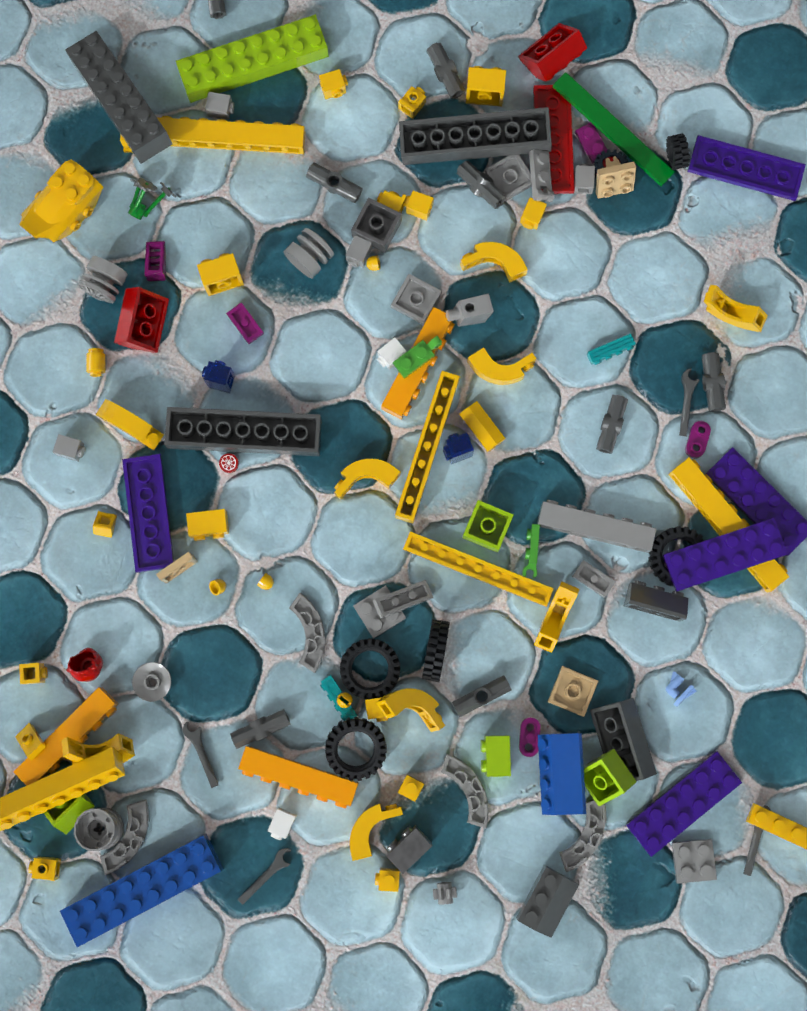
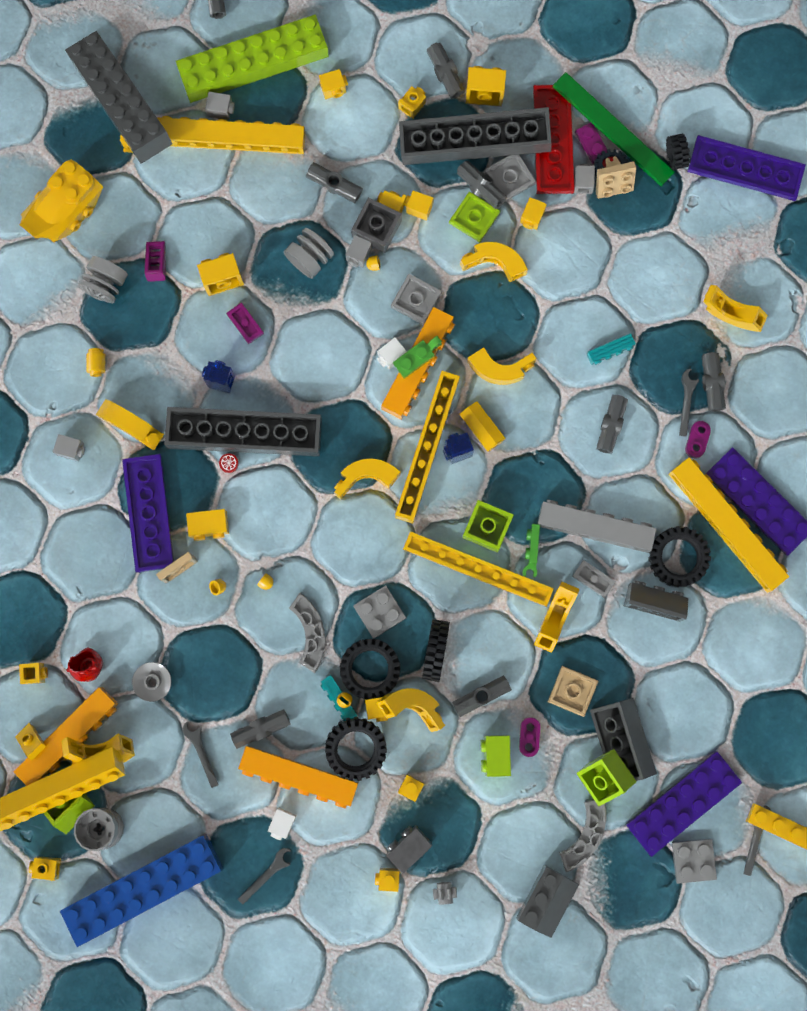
yellow slope [93,511,117,538] -> none
light grey tile [100,799,149,875] -> none
red slope [114,287,169,353] -> none
green plant [128,178,177,220] -> none
yellow arch [350,803,403,861] -> none
light grey plate [373,580,433,619] -> none
light grey tile [441,754,489,828] -> none
light grey torso [446,294,494,327] -> none
red slope [518,23,587,82] -> none
light grey plate [529,149,554,202] -> none
blue slope [538,733,586,815] -> none
dark purple plate [663,518,788,592] -> none
light blue piece [666,671,697,707] -> none
none -> lime plate [449,191,500,243]

